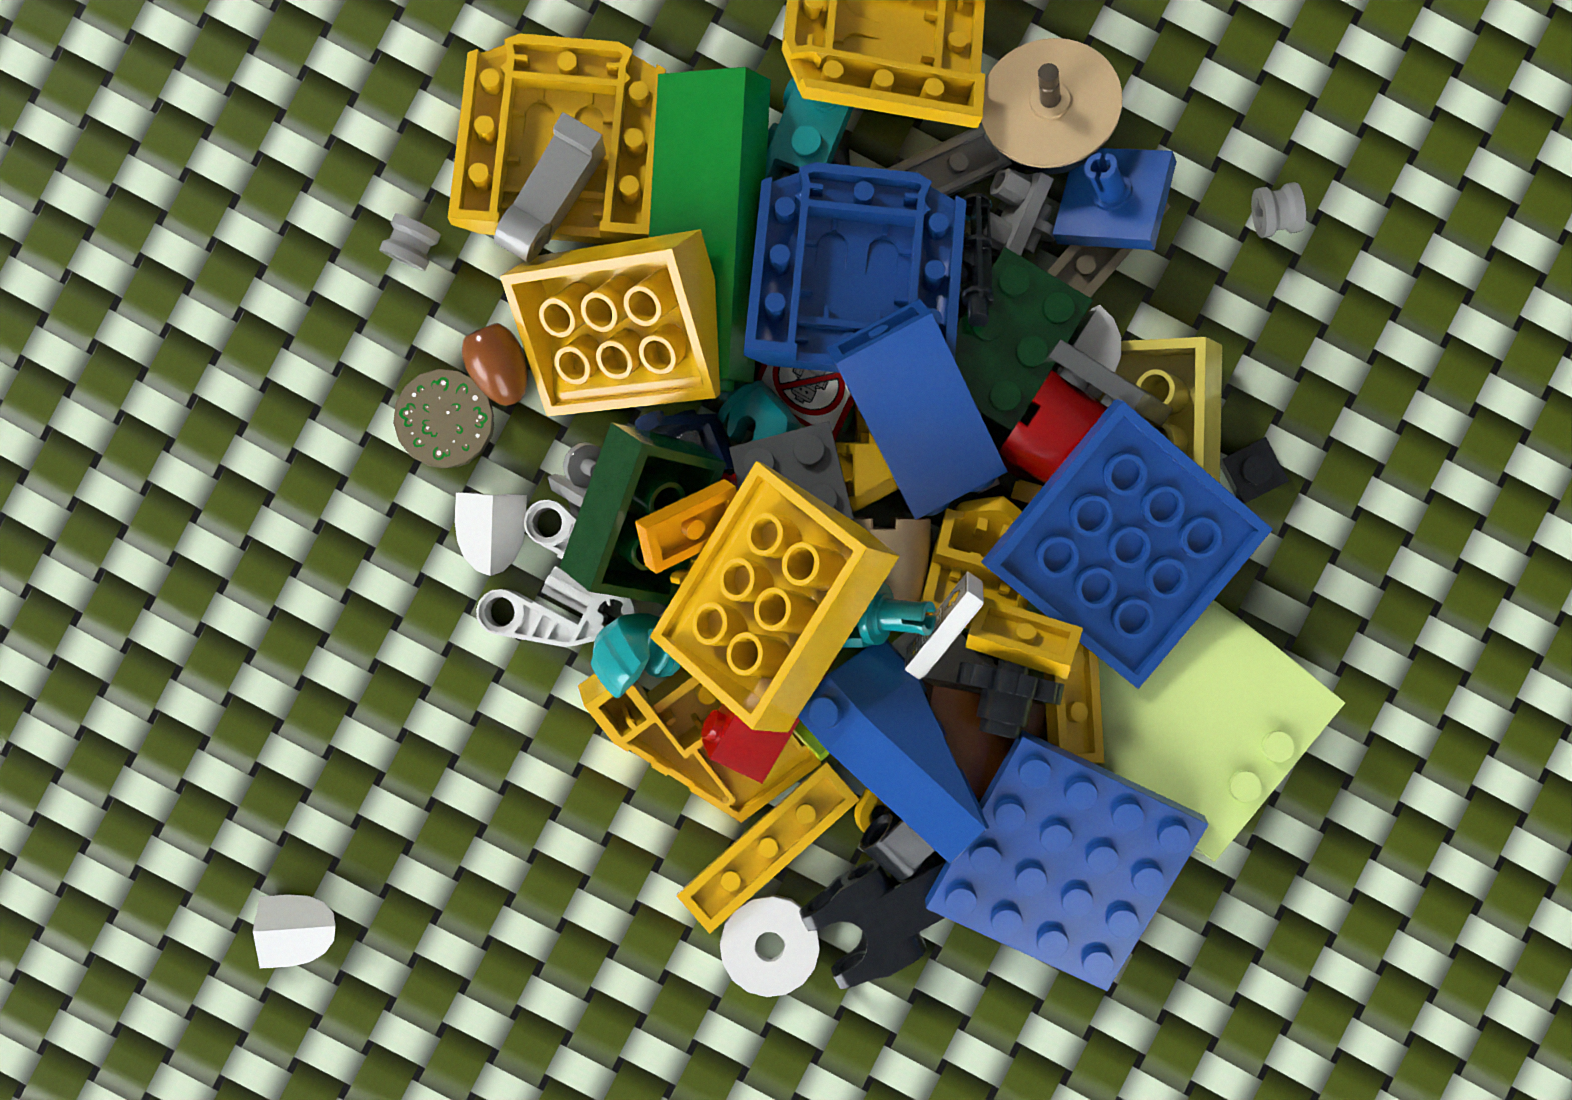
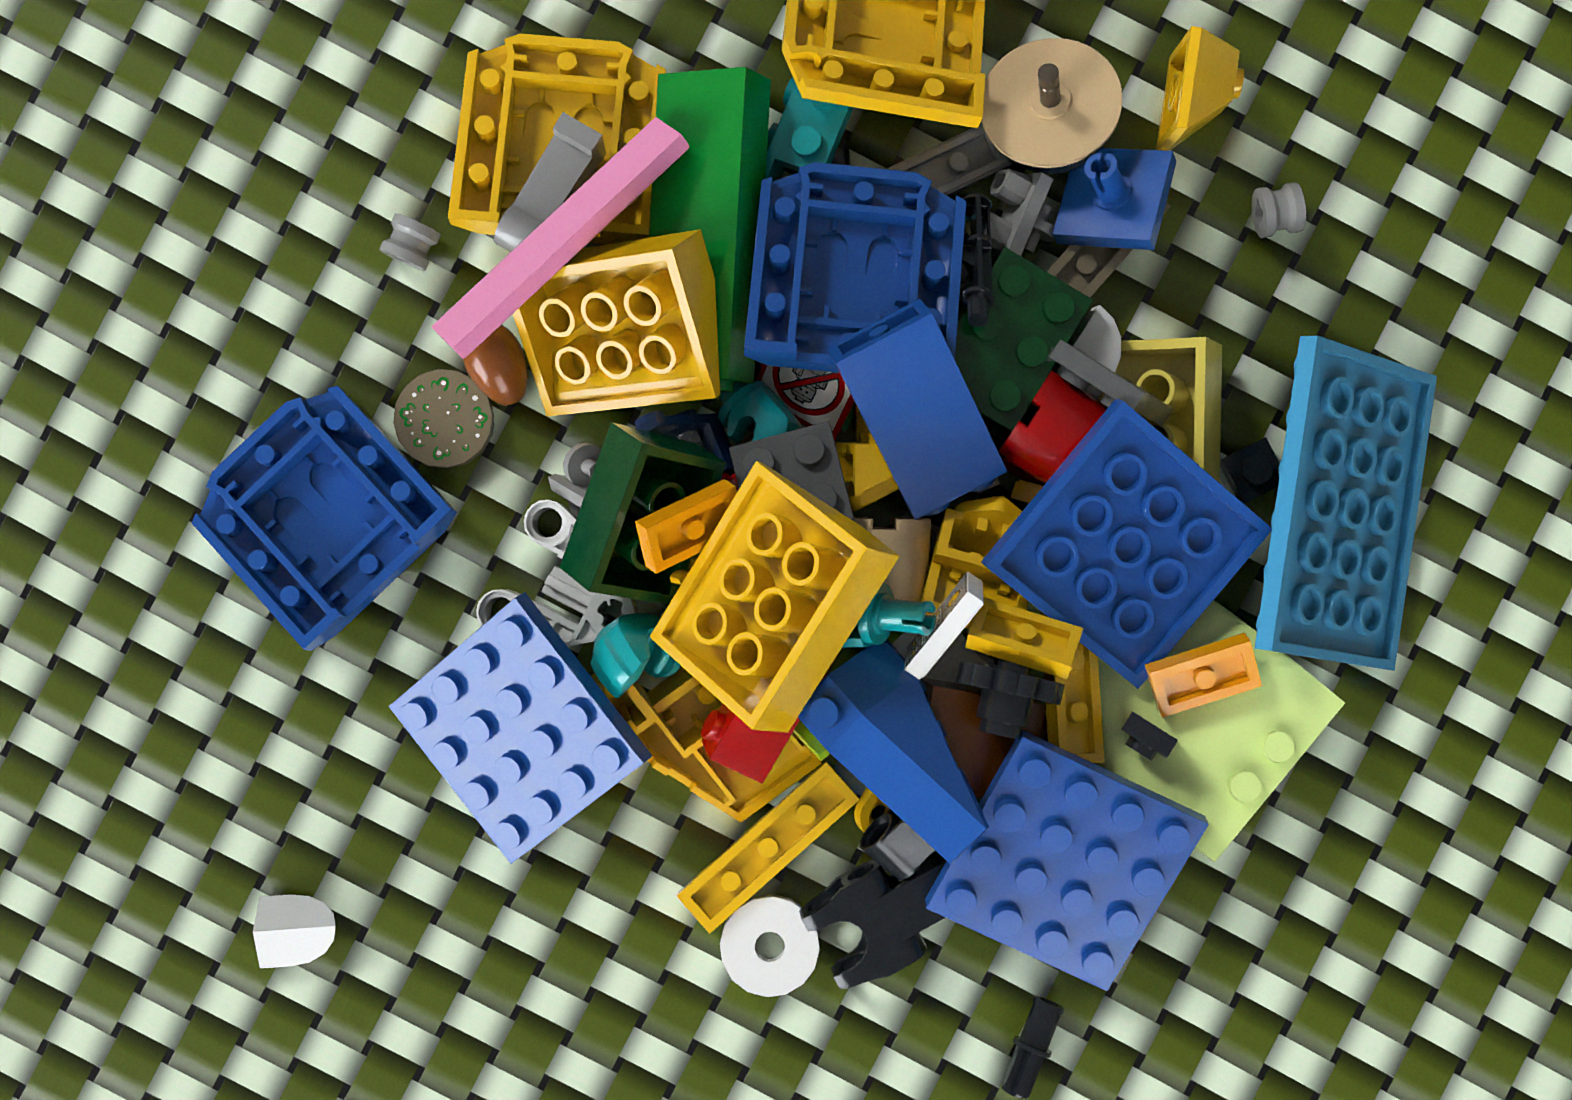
white brick [455,493,527,576] -> none
none -> blue wedge [192,386,457,651]
none -> plate [389,592,652,864]
none -> bright pink tile [431,117,690,359]
none -> black axle [1002,995,1065,1099]
none -> black plate [1121,711,1178,761]
none -> light orange plate [1145,633,1262,718]
none -> yellow slope [1156,26,1244,151]
none -> dark azure plate [1254,336,1437,671]

